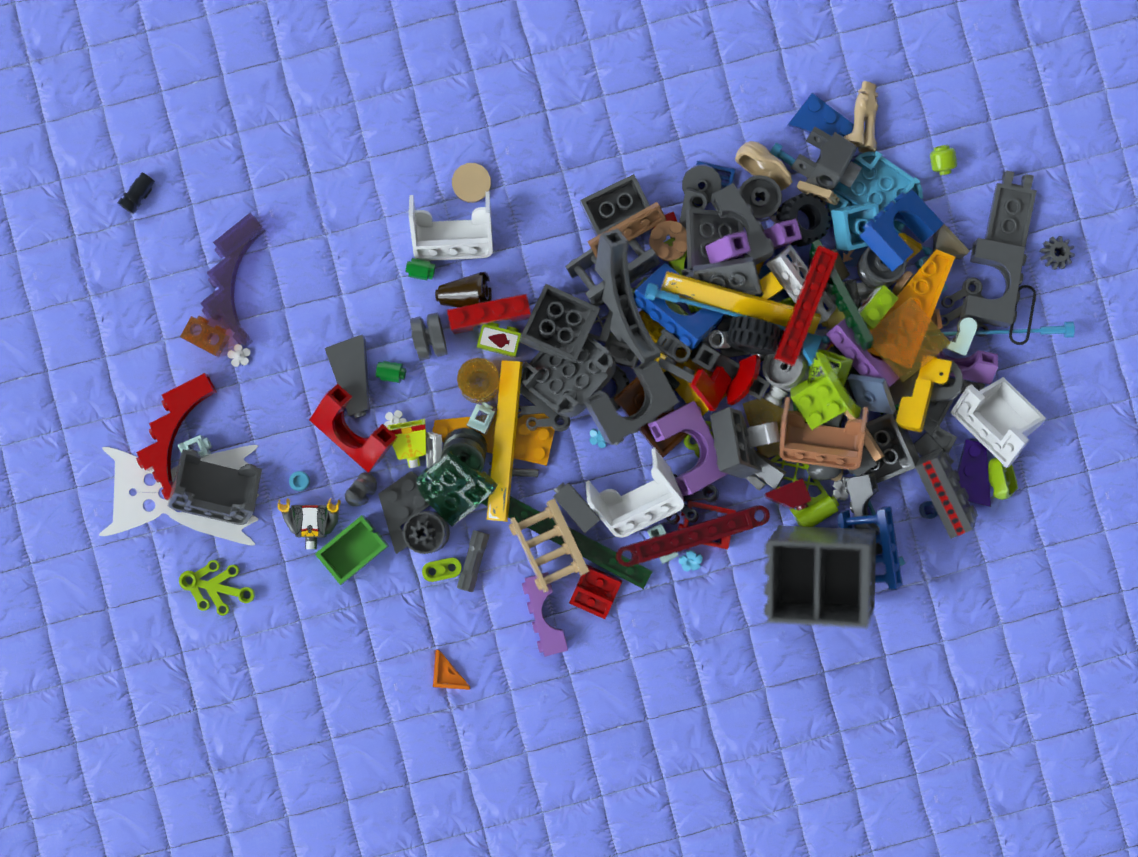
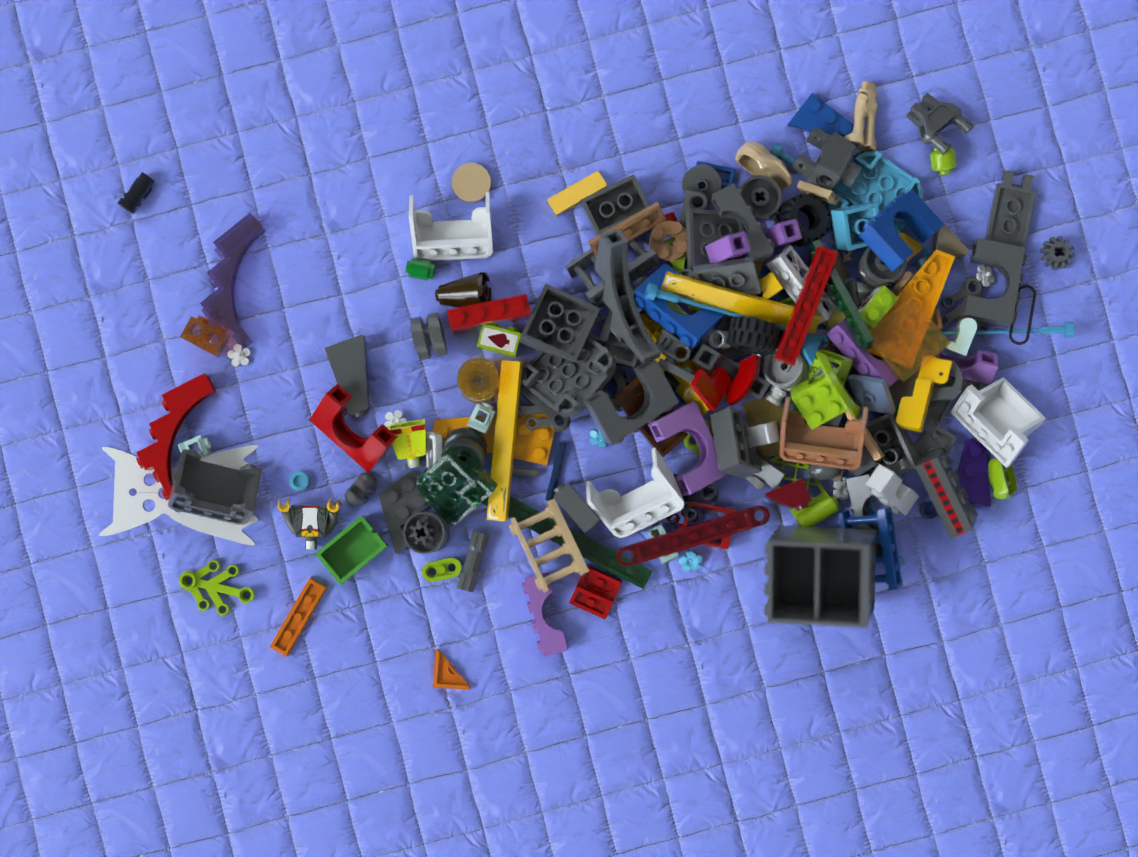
green brick [376,361,406,383] -> none
none -> orange tile [270,577,328,657]
none -> dark blue bar [545,442,567,501]
none -> yellow slope [547,171,608,217]
none -> white arch [866,464,919,516]
none -> dark grey connector [906,93,975,155]
none -> white plant [976,265,995,287]

